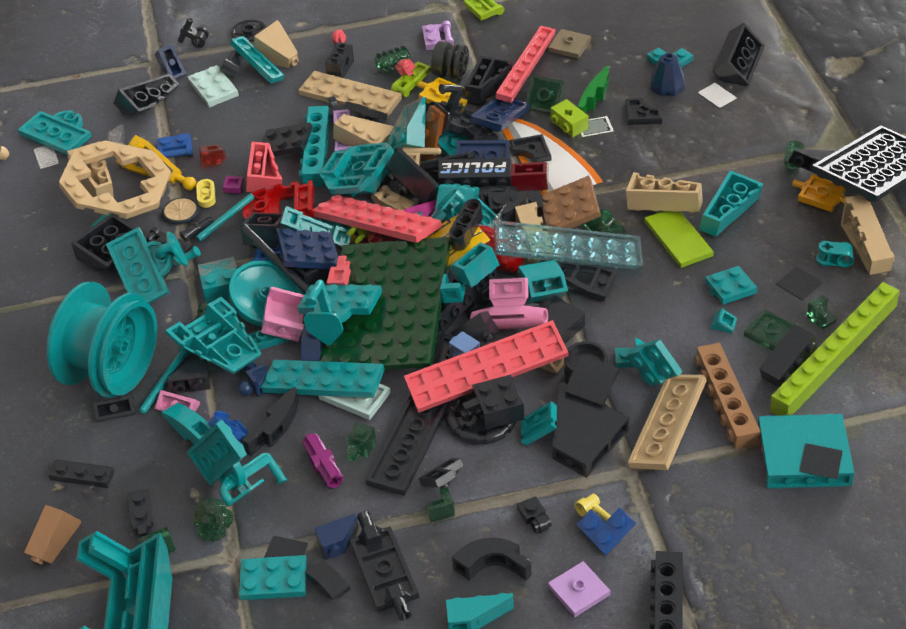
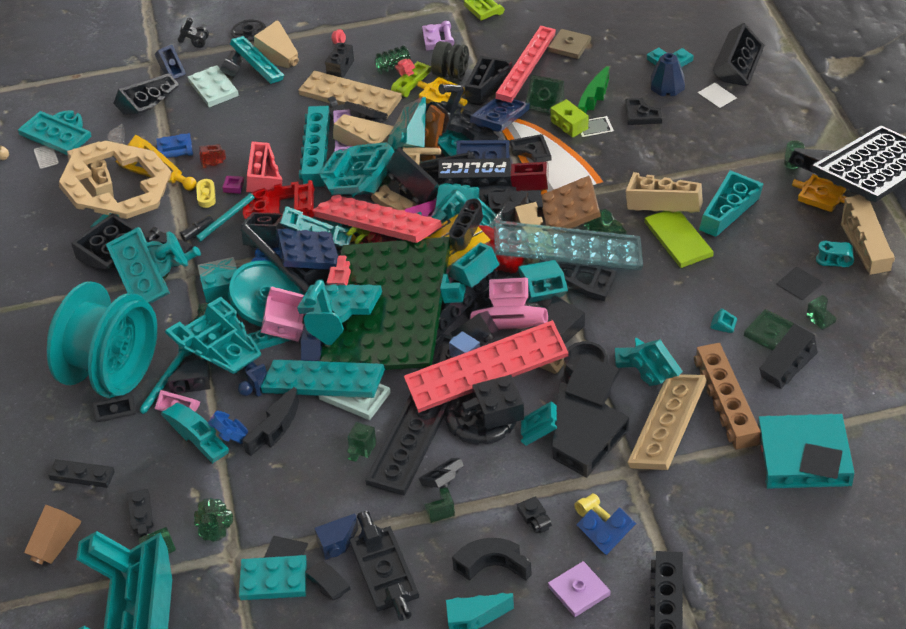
tan wheel [162,197,199,224] -> none
teal plate [186,419,288,507] -> none
black plate [262,122,313,156] -> none
magenta piece [302,433,344,489] -> none
teal plate [705,266,757,304] -> none
lime brick [769,282,900,416] -> none

